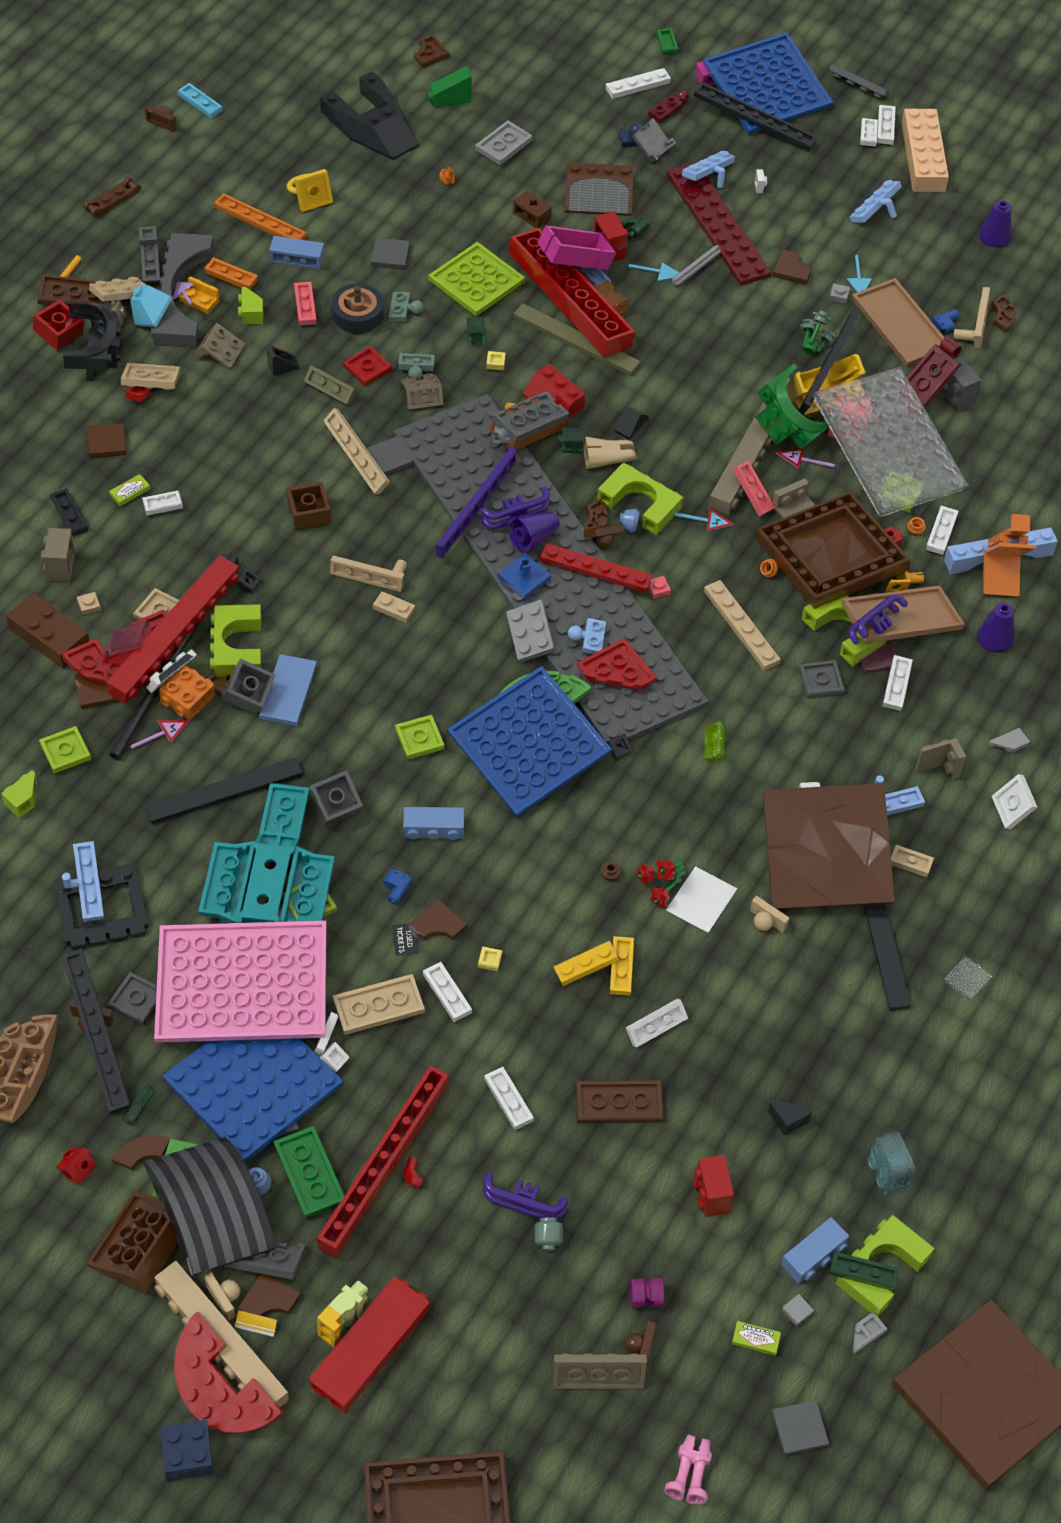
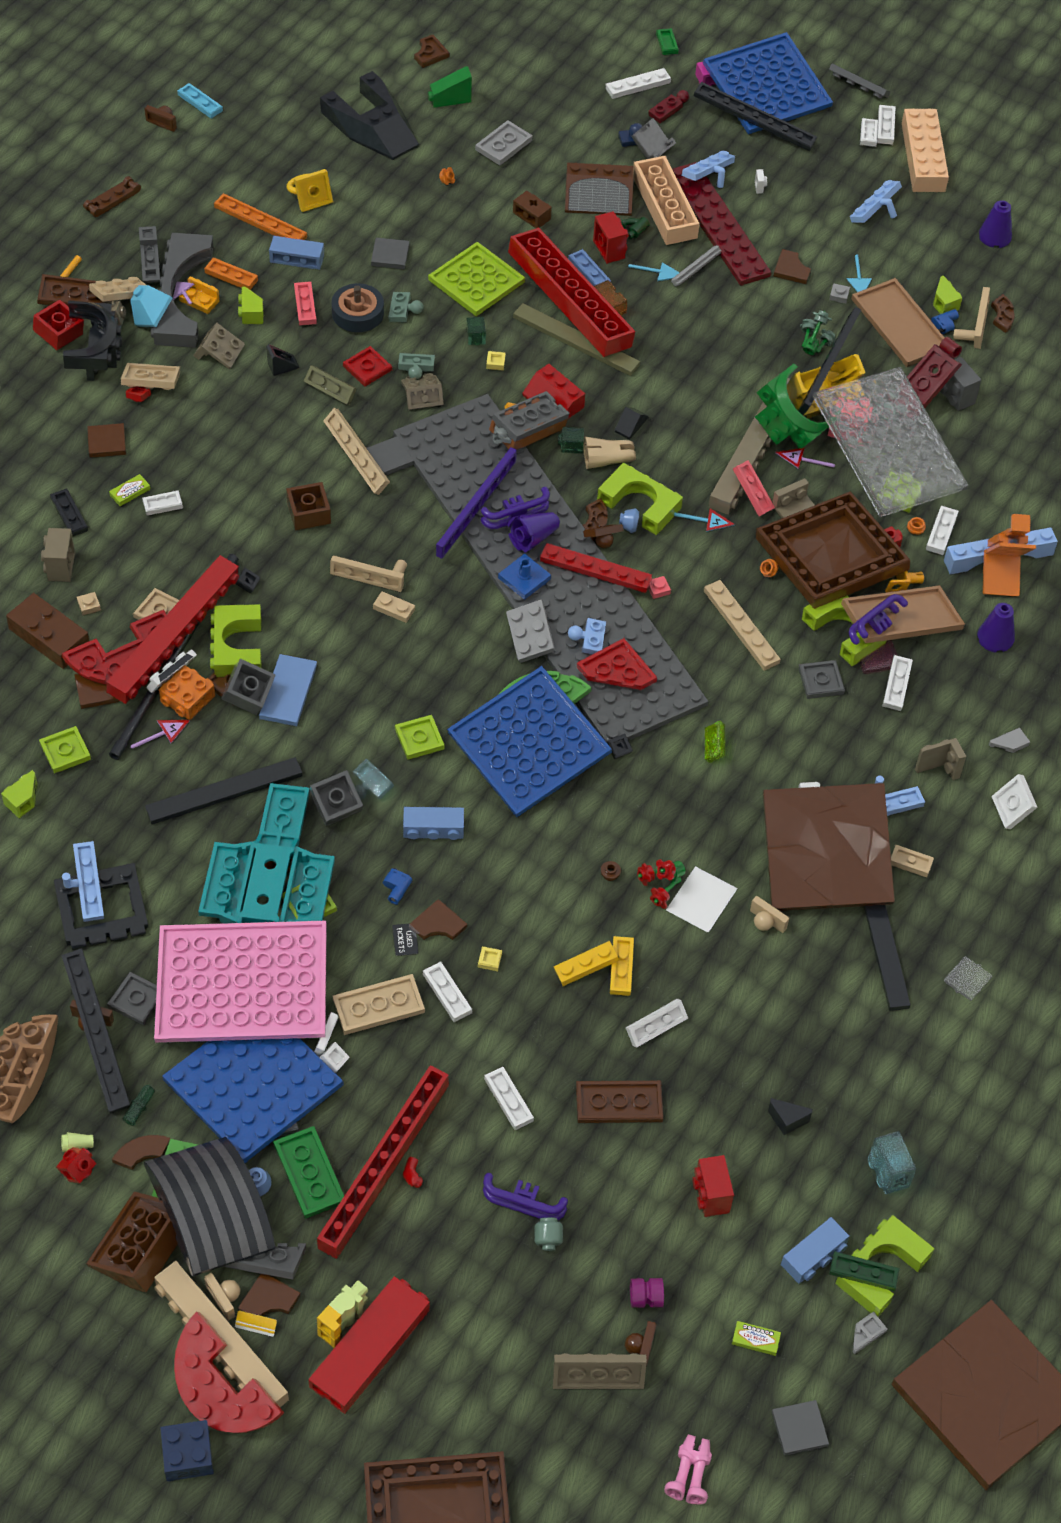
clear pink tile [104,620,149,657] -> none
dark pink piece [538,225,616,270] -> none
light grey tile [782,1294,814,1326] -> none
none -> yellowish green cone [61,1132,93,1152]
none -> clear light blue plate [353,758,394,800]
none -> light nougat brick [633,156,699,245]
none -> lime slope [933,276,962,314]

